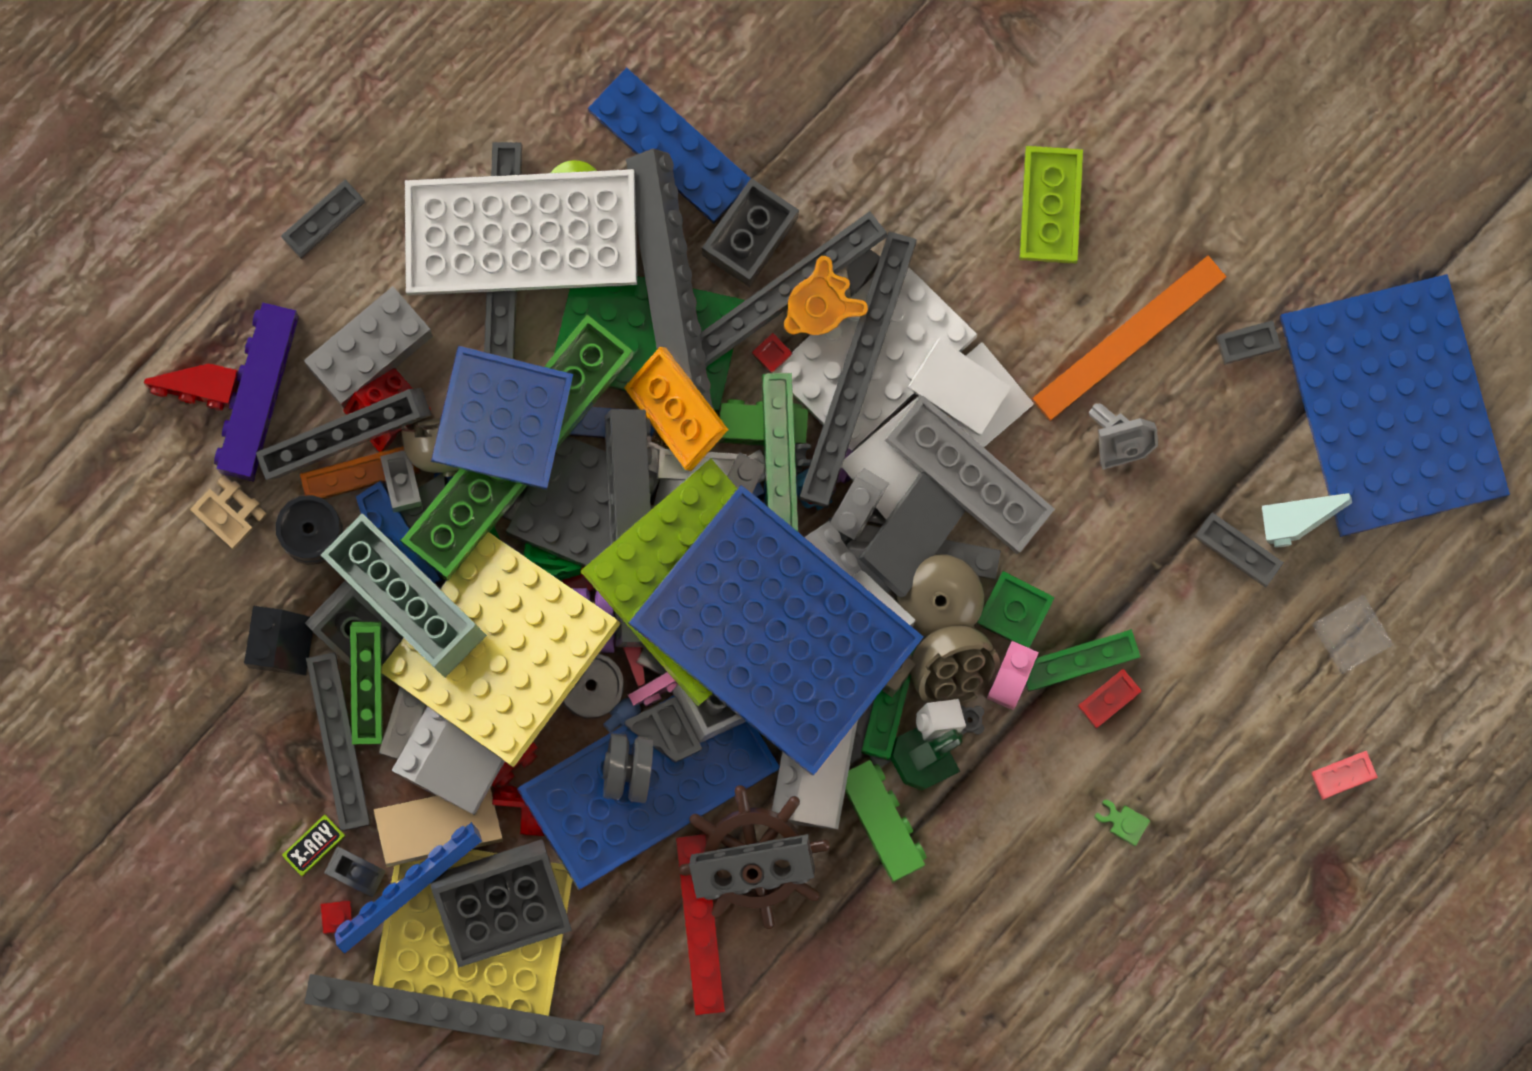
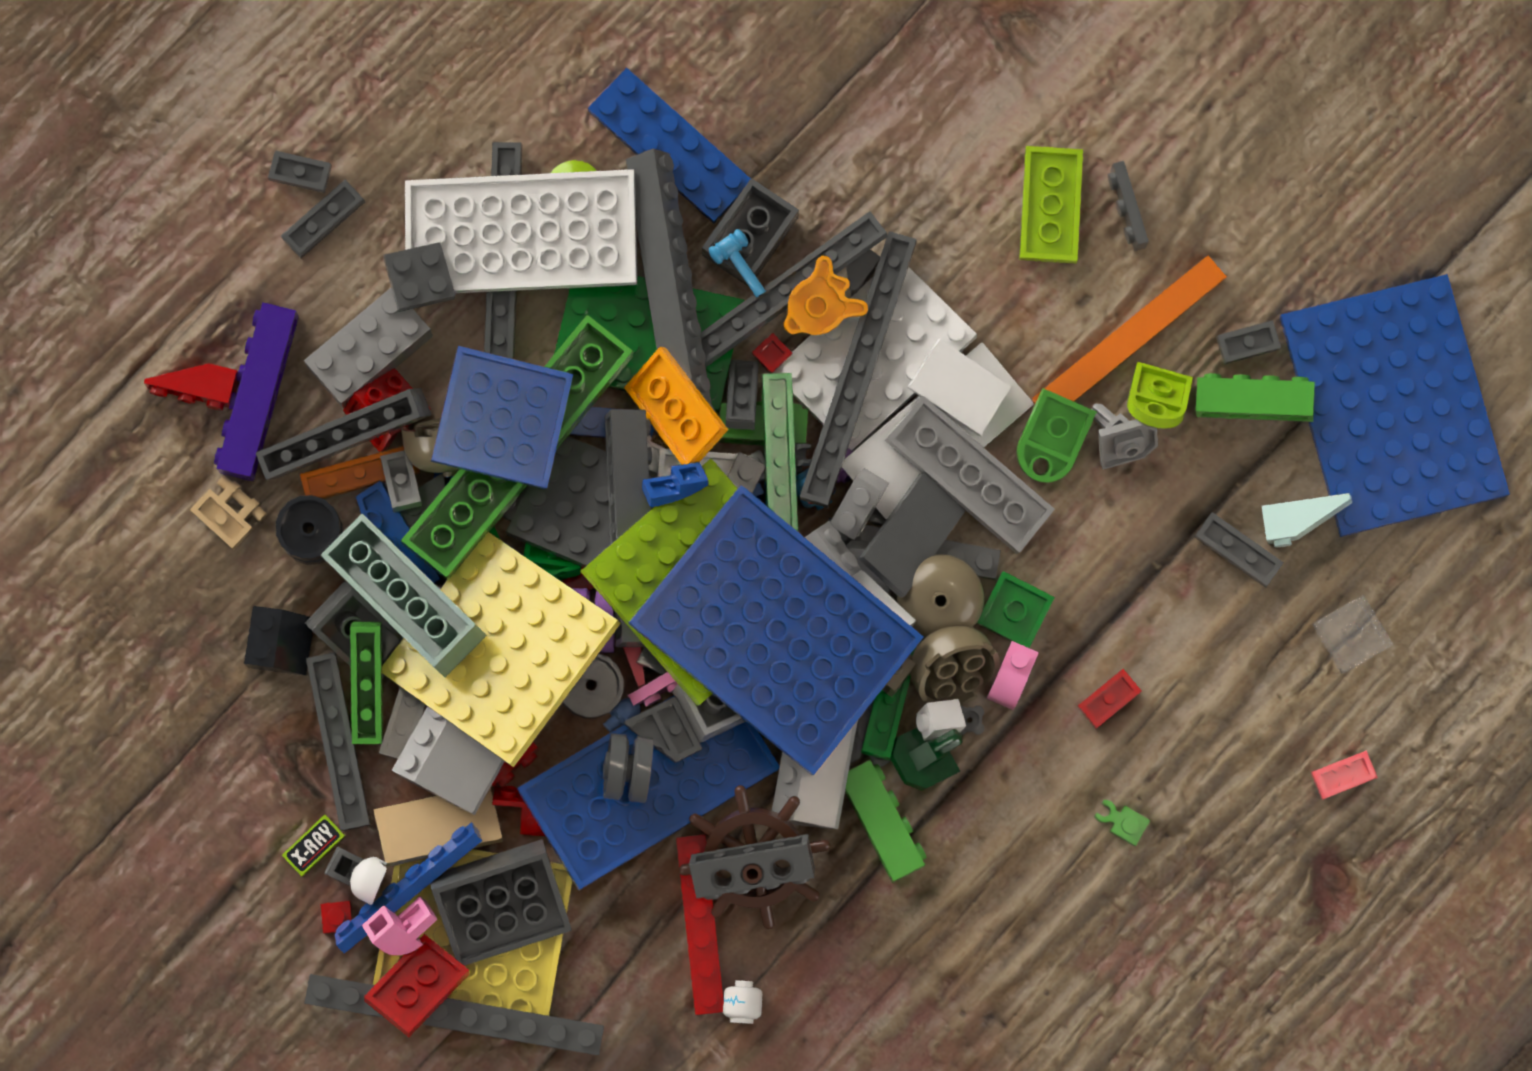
green plate [1026,629,1141,692] -> none
none -> dark grey plate [268,151,332,193]
none -> white hair [350,857,387,905]
none -> bright pink brick [362,896,438,955]
none -> red plate [364,934,469,1037]
none -> dark grey plate [383,242,455,312]
none -> blue slope [642,462,708,507]
none -> dark azure piece [709,229,766,298]
none -> white head [723,980,763,1024]
none -> dark grey tile [725,360,759,430]
none -> bright green plate [1016,388,1097,483]
none -> dark grey plate [1108,161,1149,251]
none -> lime plate [1127,361,1193,429]
none -> bright green brick [1196,373,1315,422]

